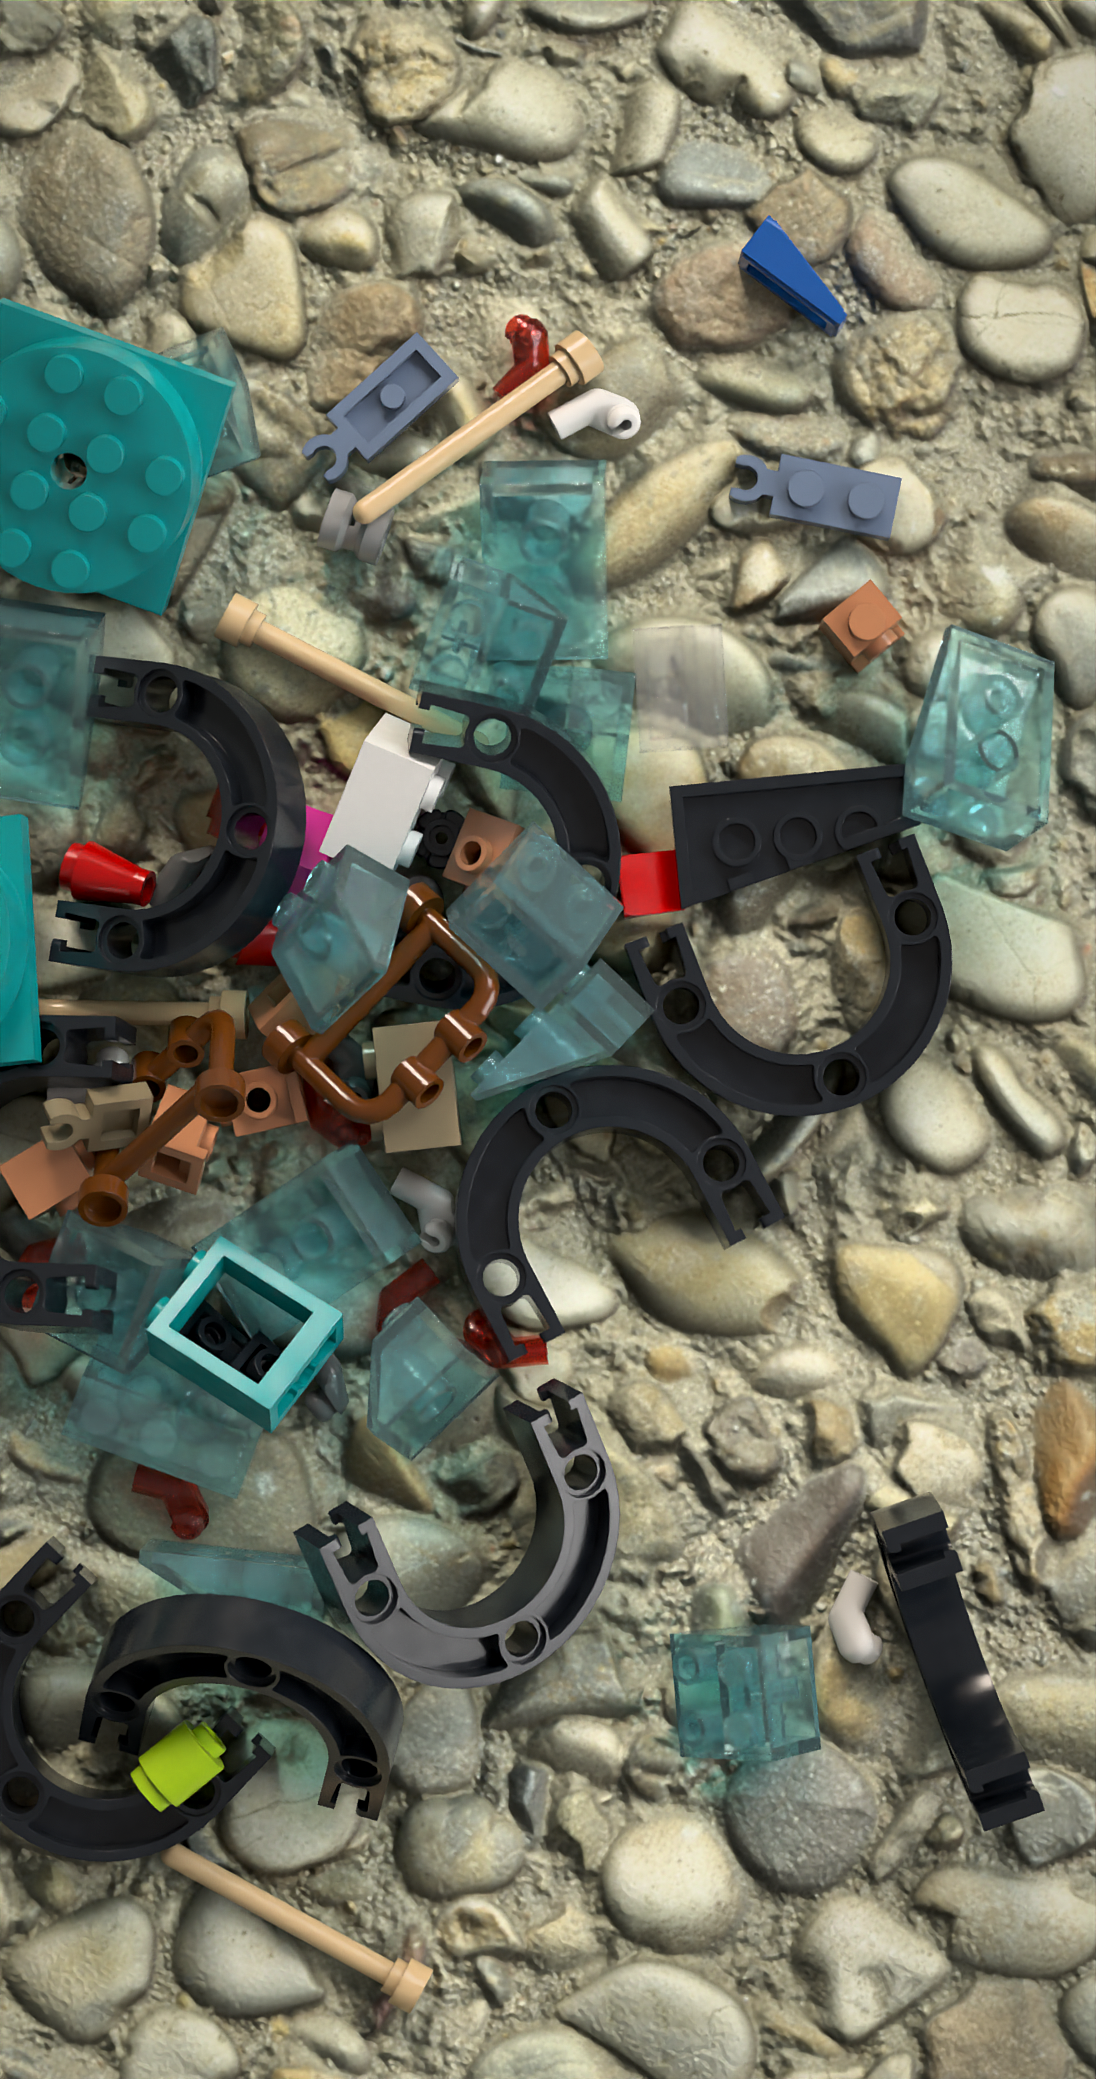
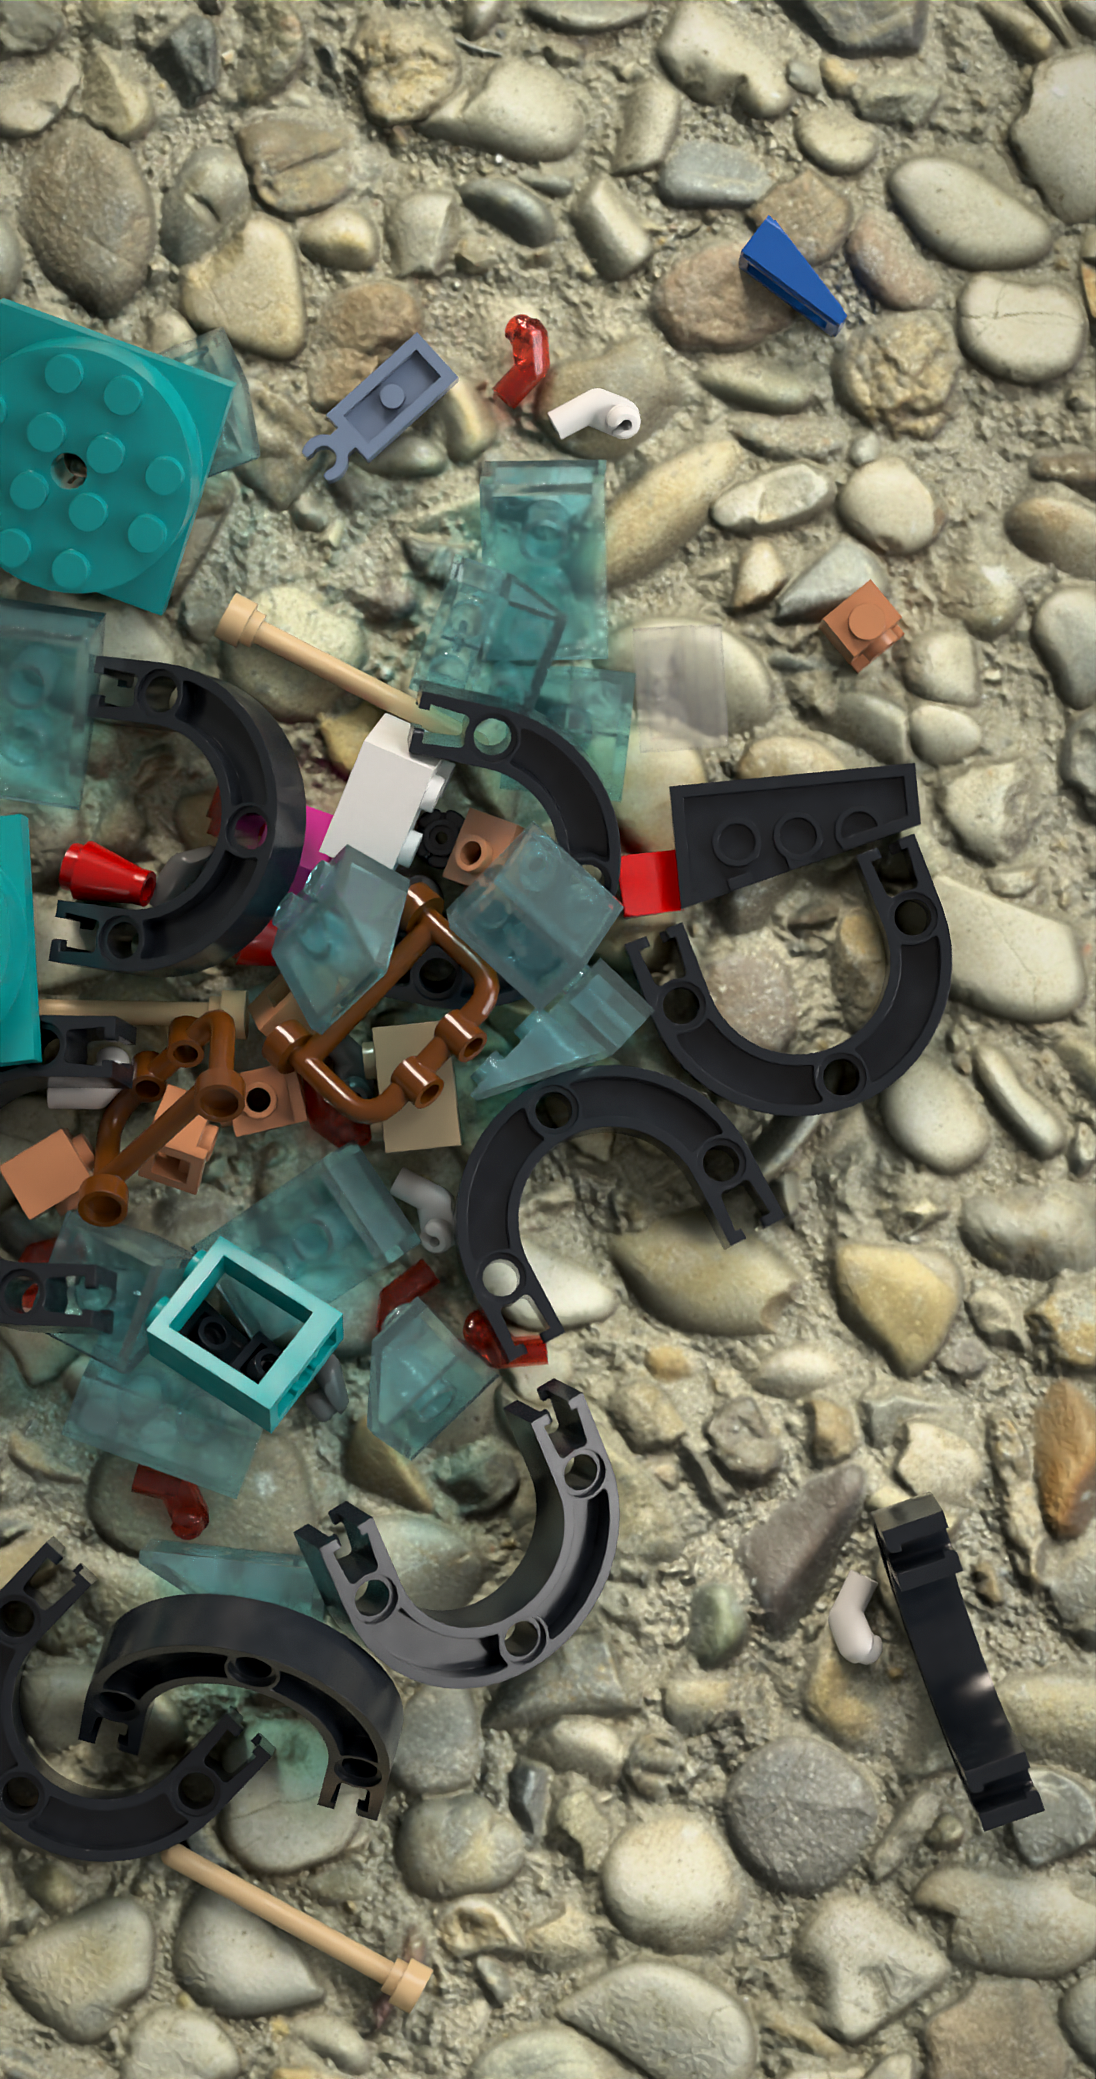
dark tan plate [39,1082,154,1152] -> none
lime brick [130,1719,226,1812] -> none
light grey wheel [317,488,395,566] -> none
tan piece [353,330,604,524] -> none
clear light blue slope [669,1624,821,1762] -> none
sand blue plate [729,454,902,541] -> none
clear light blue slope [902,624,1055,851] -> none

